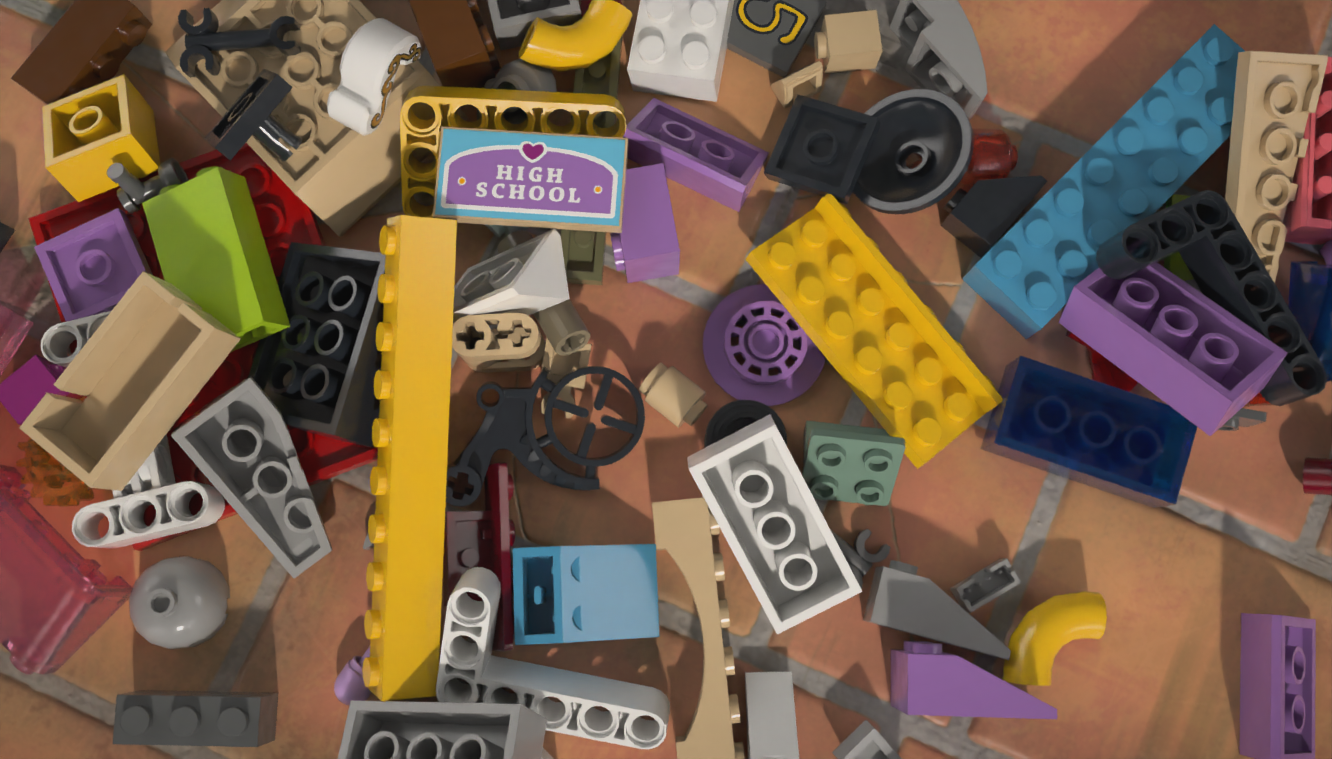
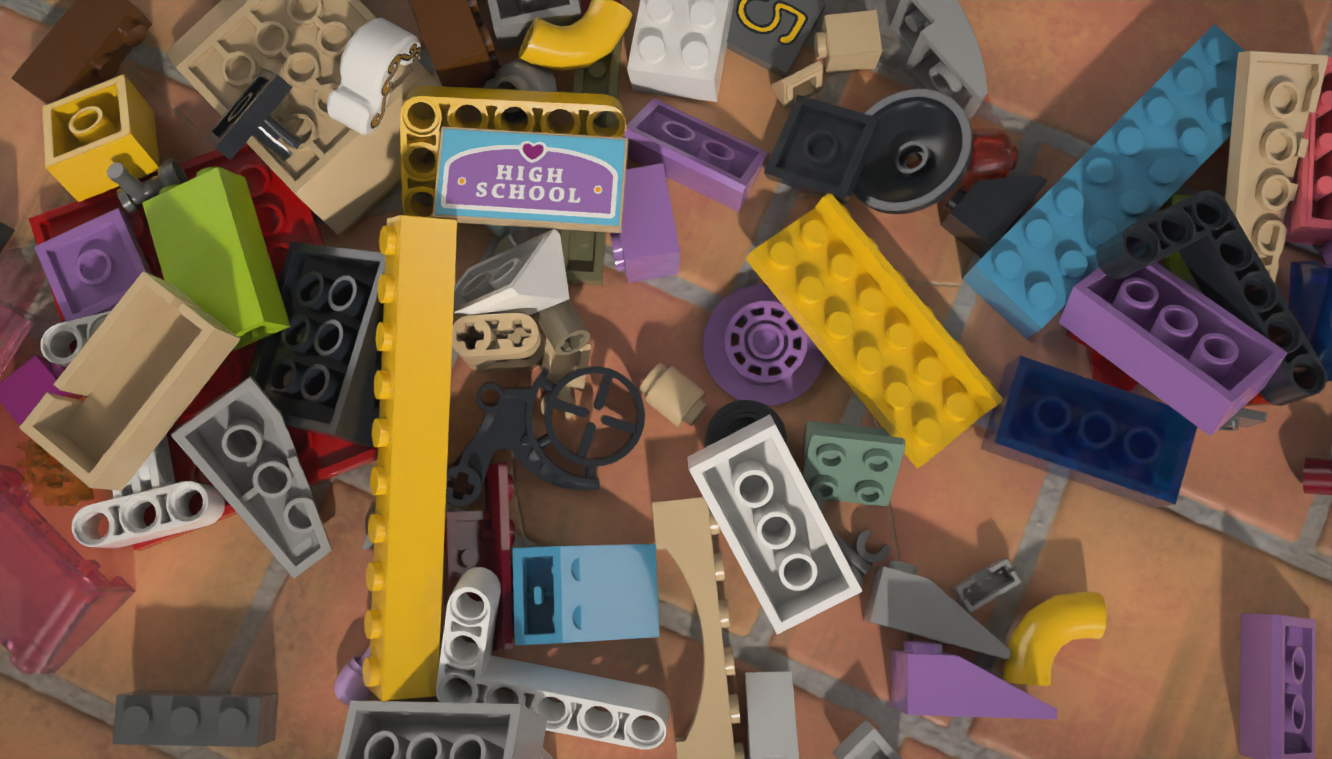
light grey cylinder [129,556,230,649] -> none
black bar [178,8,301,78] -> none

